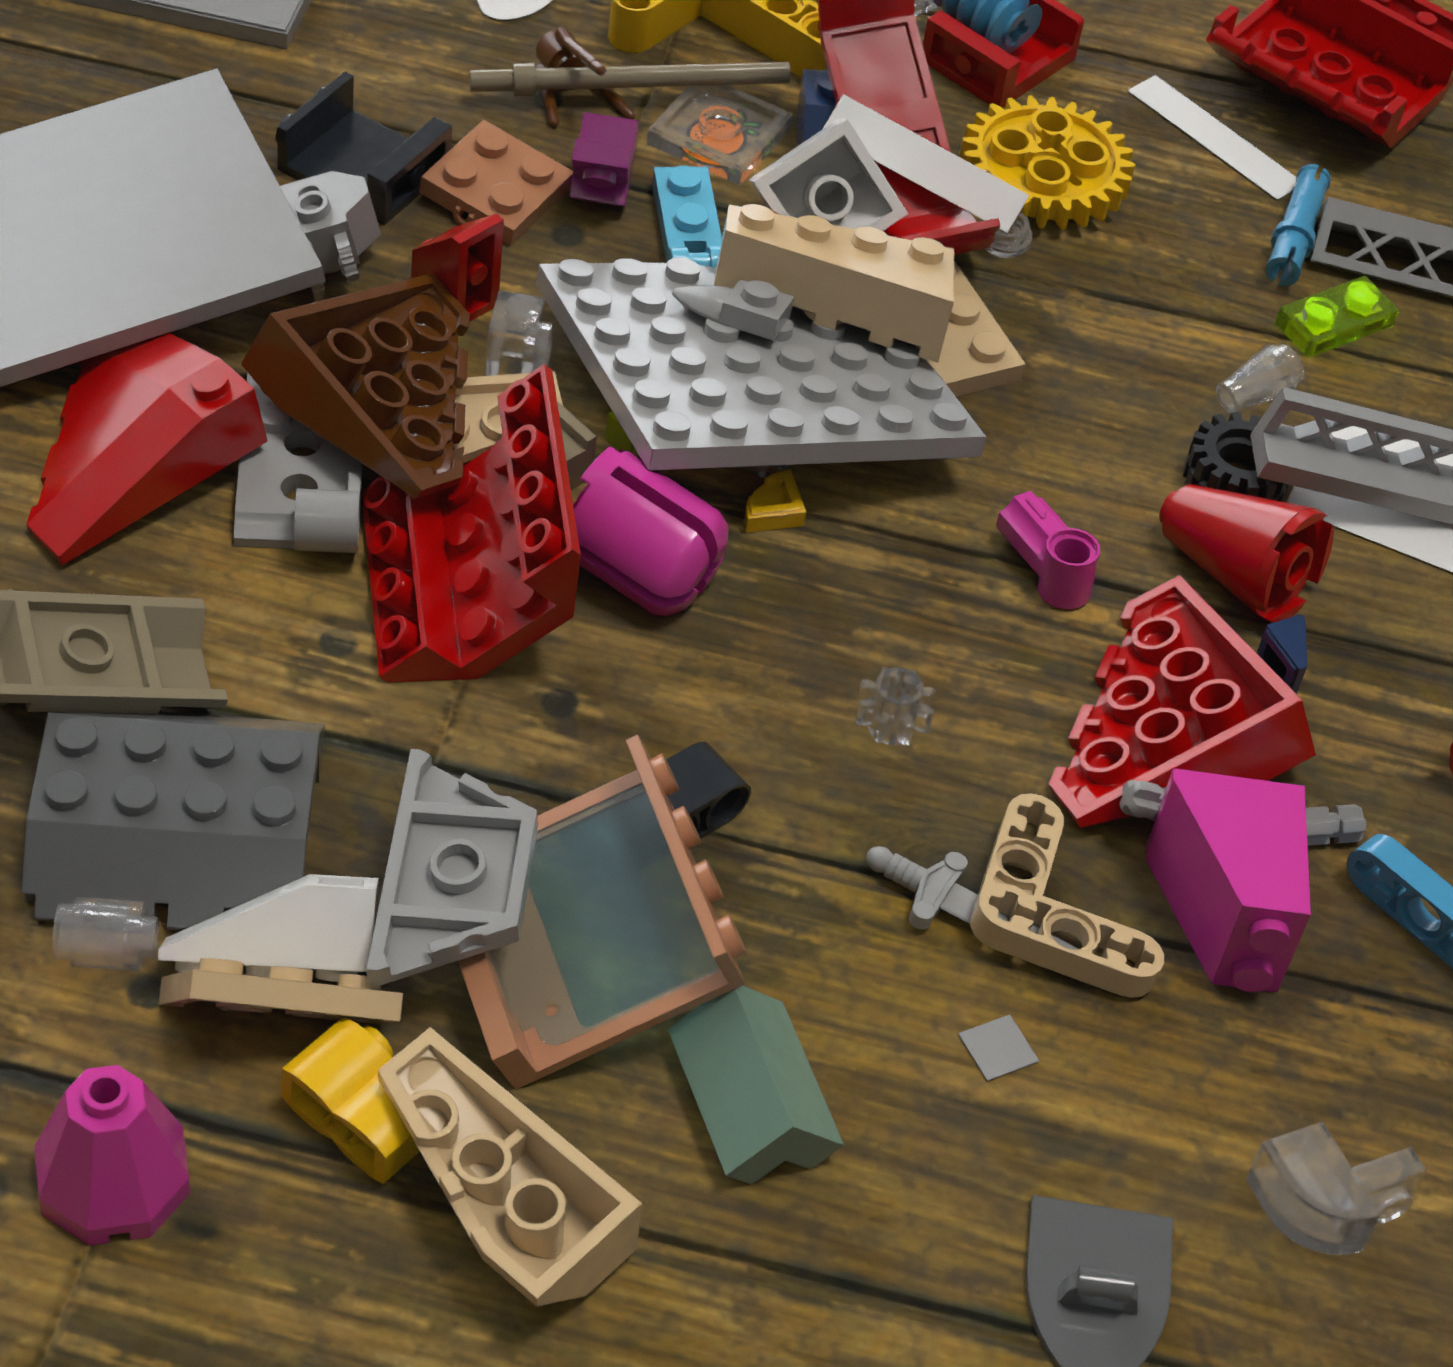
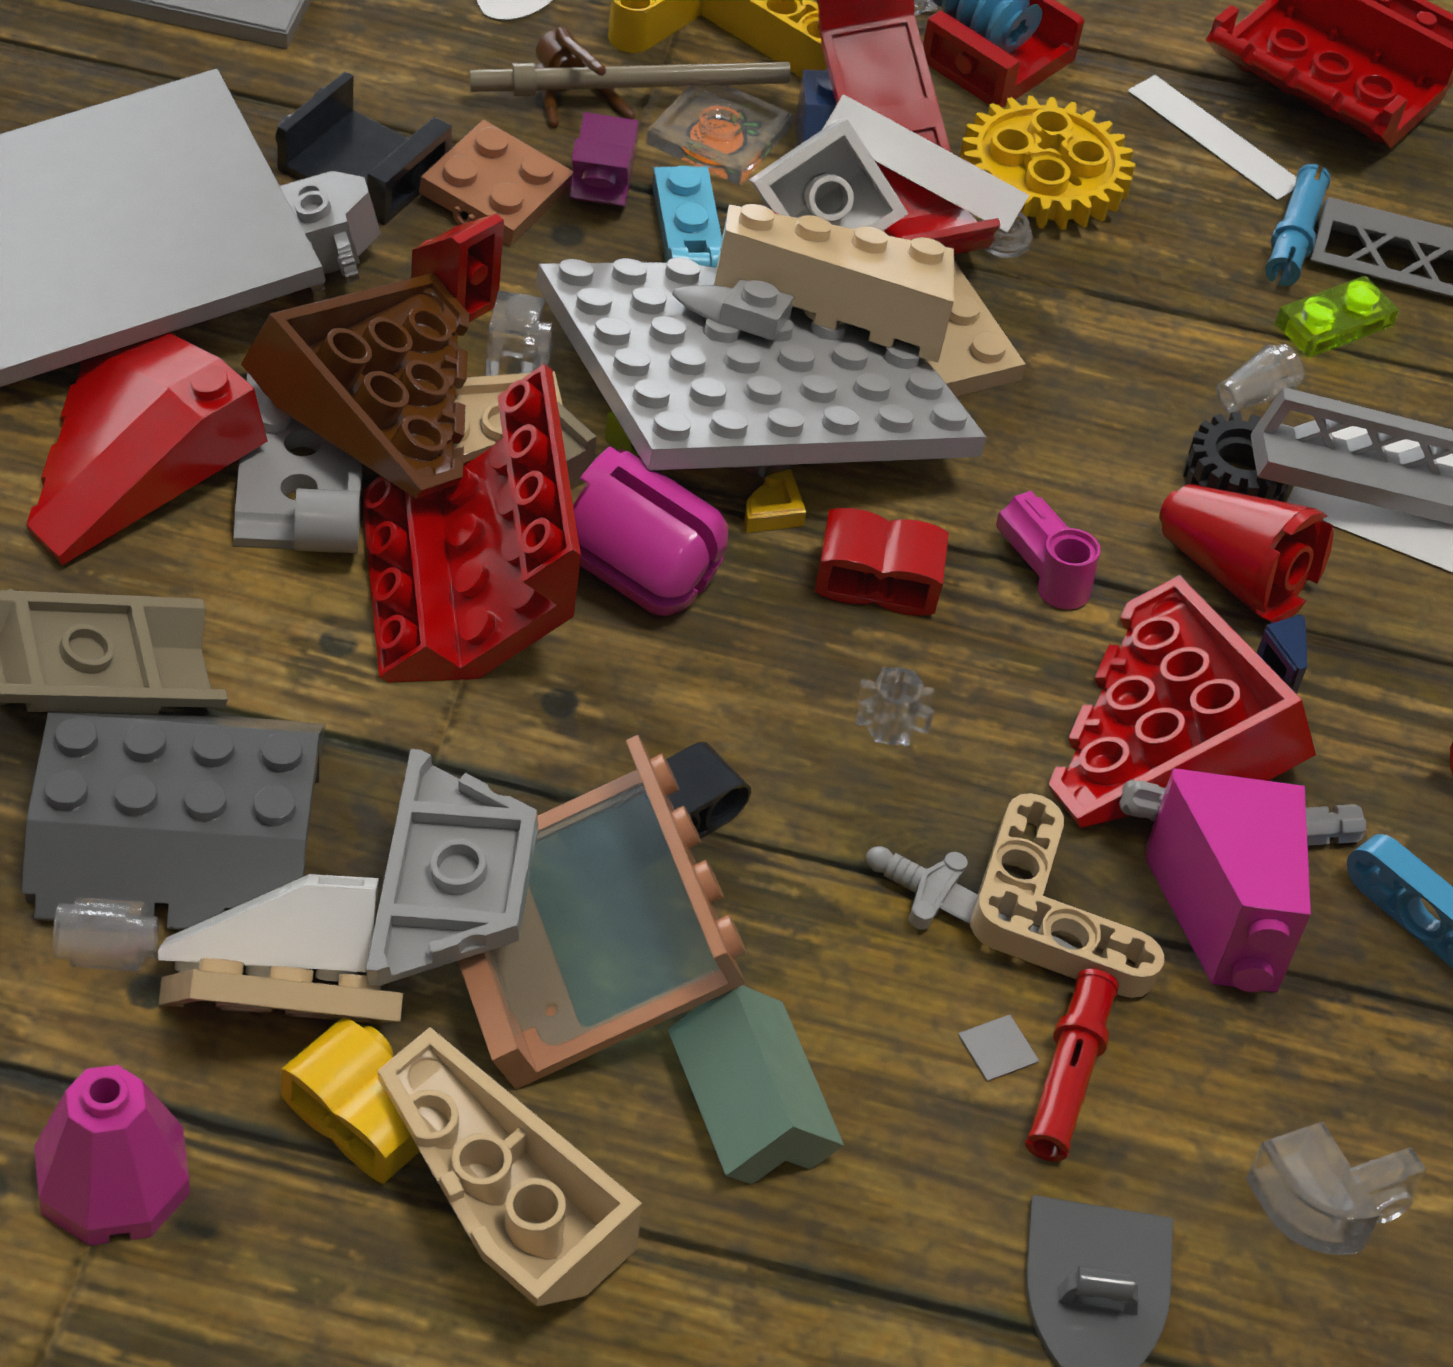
none -> red brick [814,508,949,616]
none -> red pin [1025,969,1119,1162]

